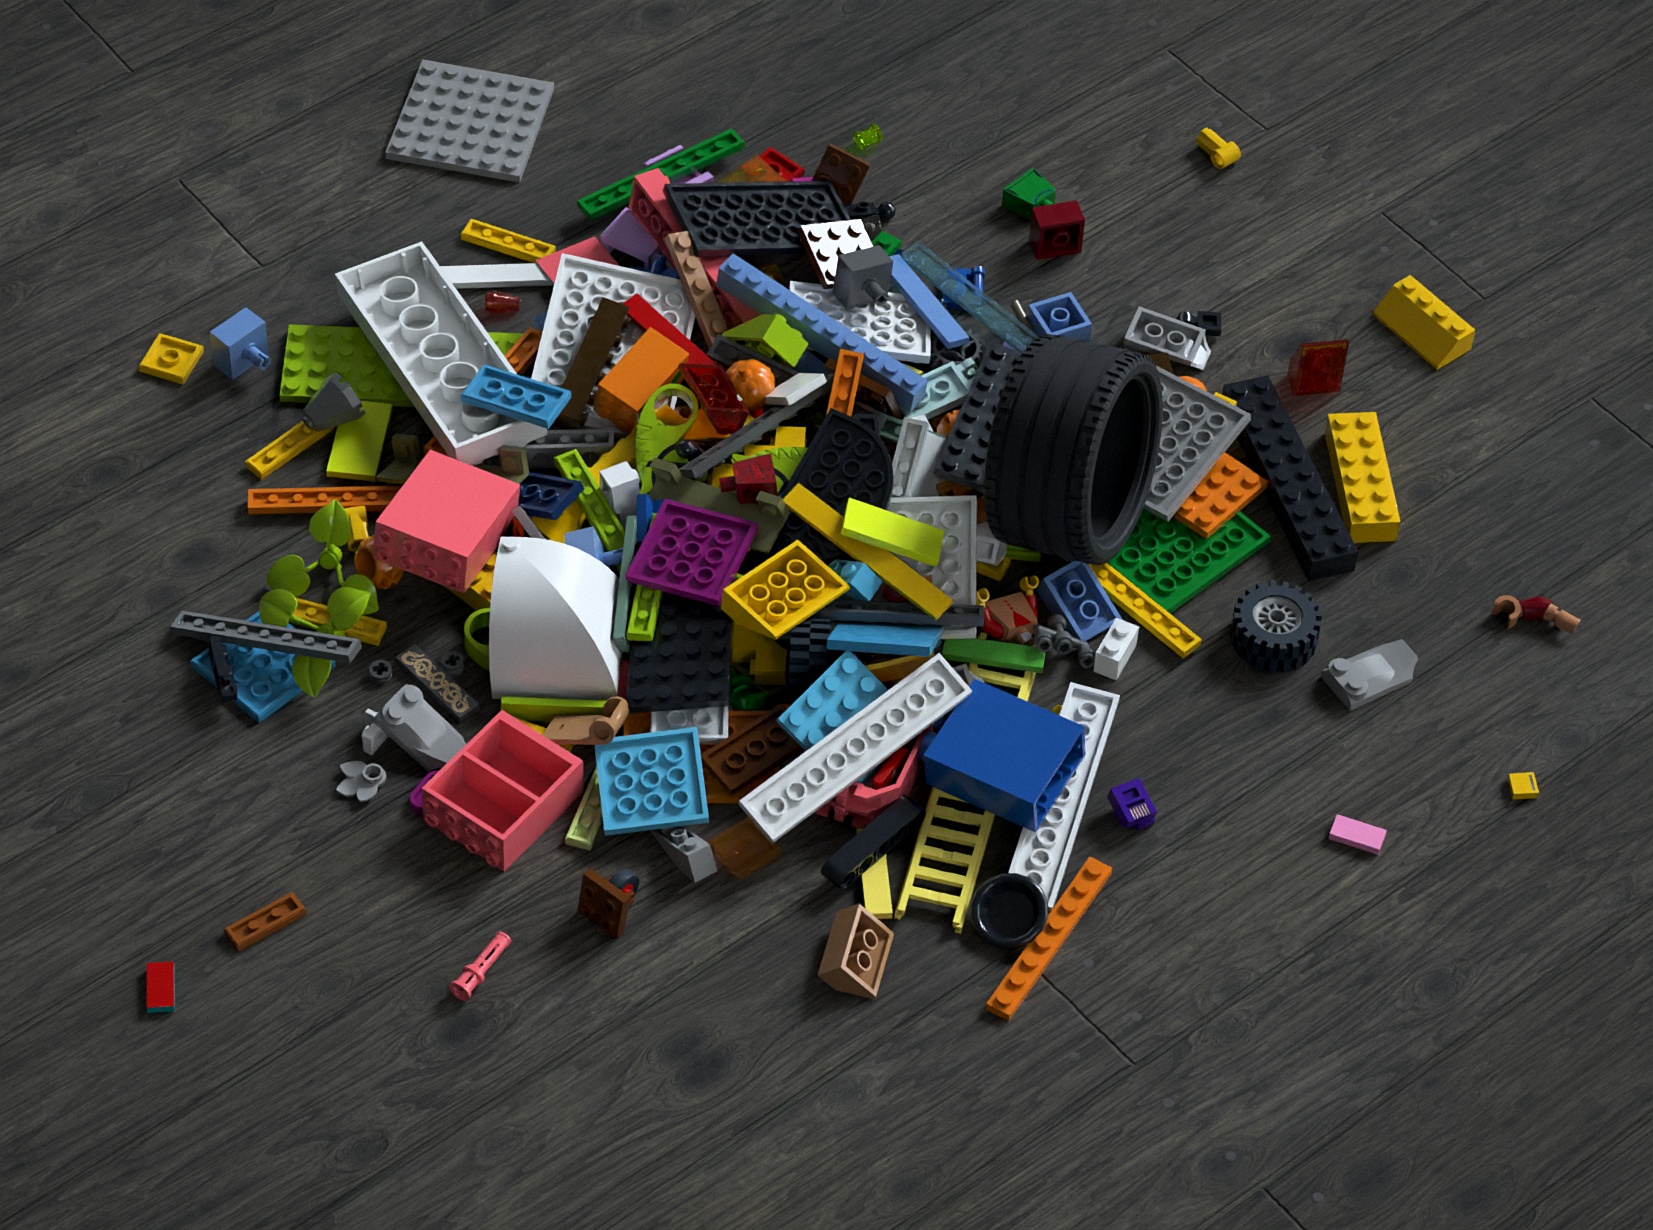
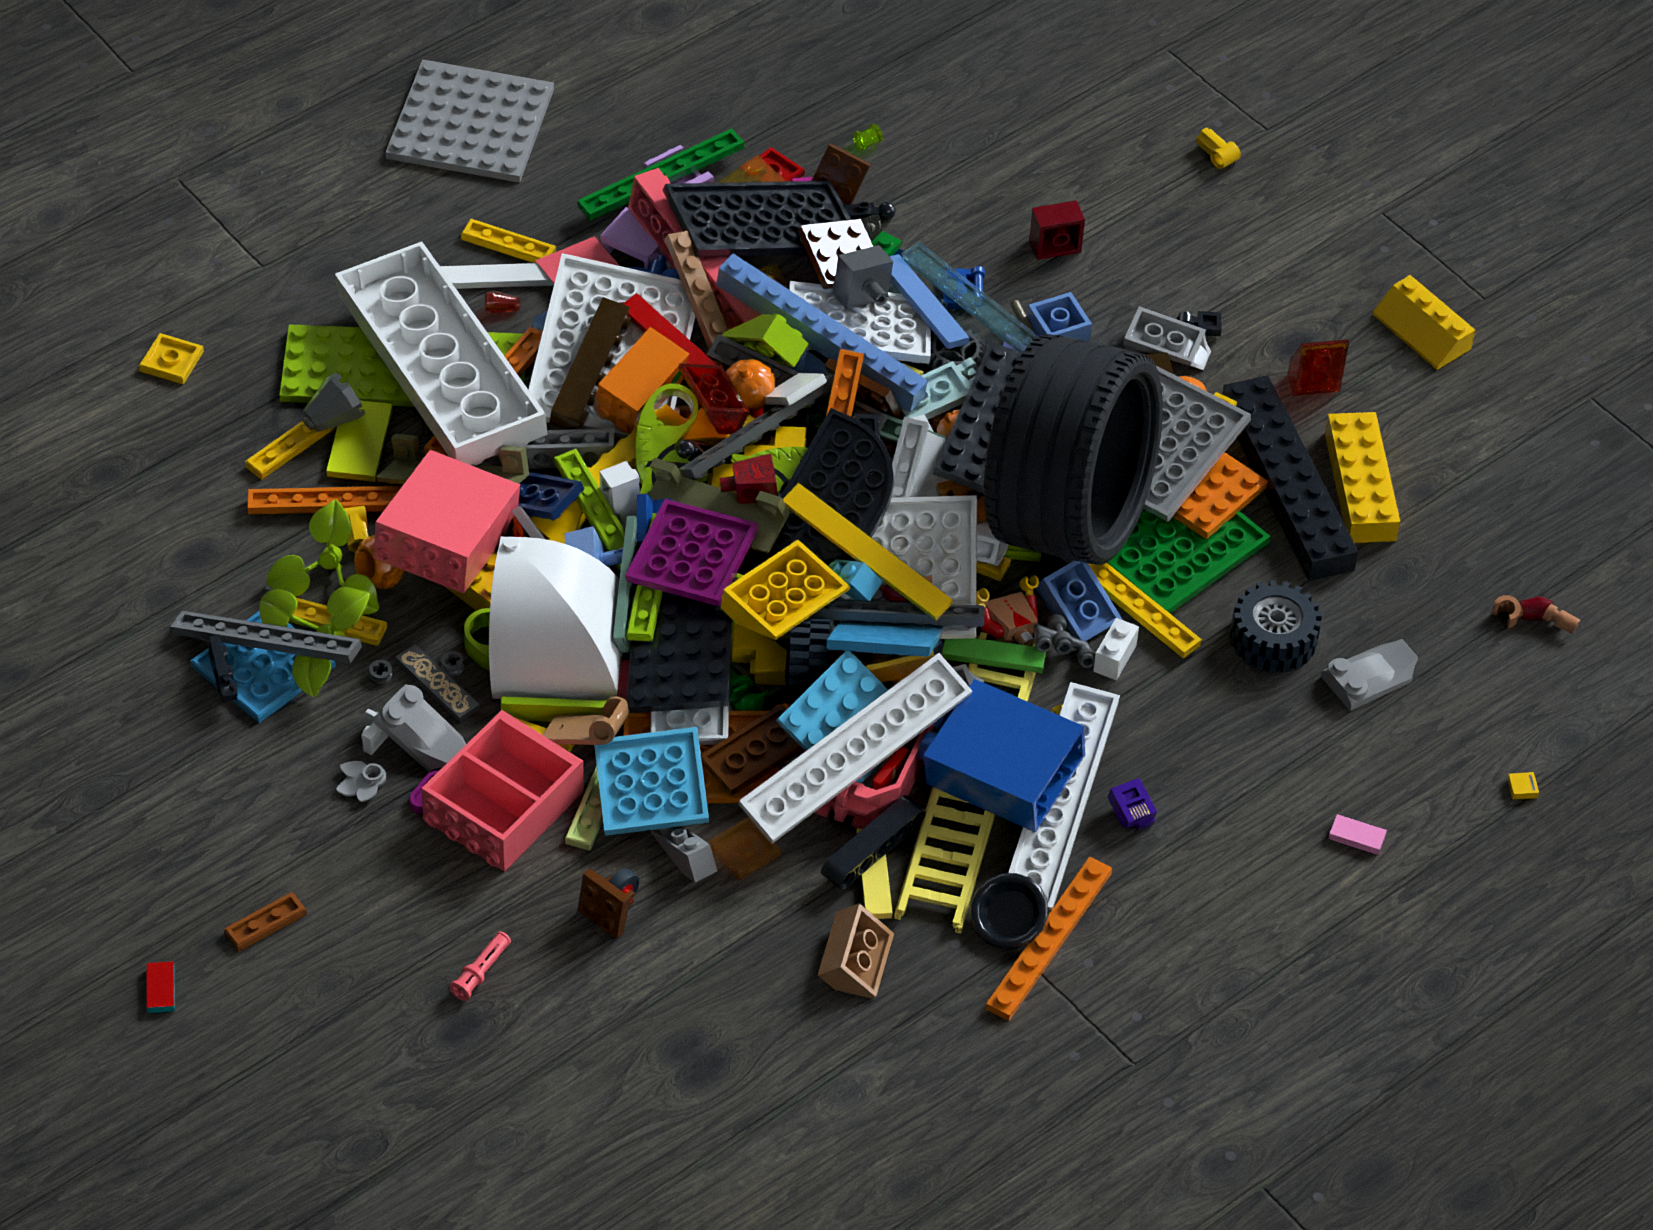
medium blue brick [210,307,271,380] -> none
dark azure tile [460,364,571,429] -> none
neon yellow tile [840,498,944,567] -> none
green torso [1002,168,1056,221] -> none

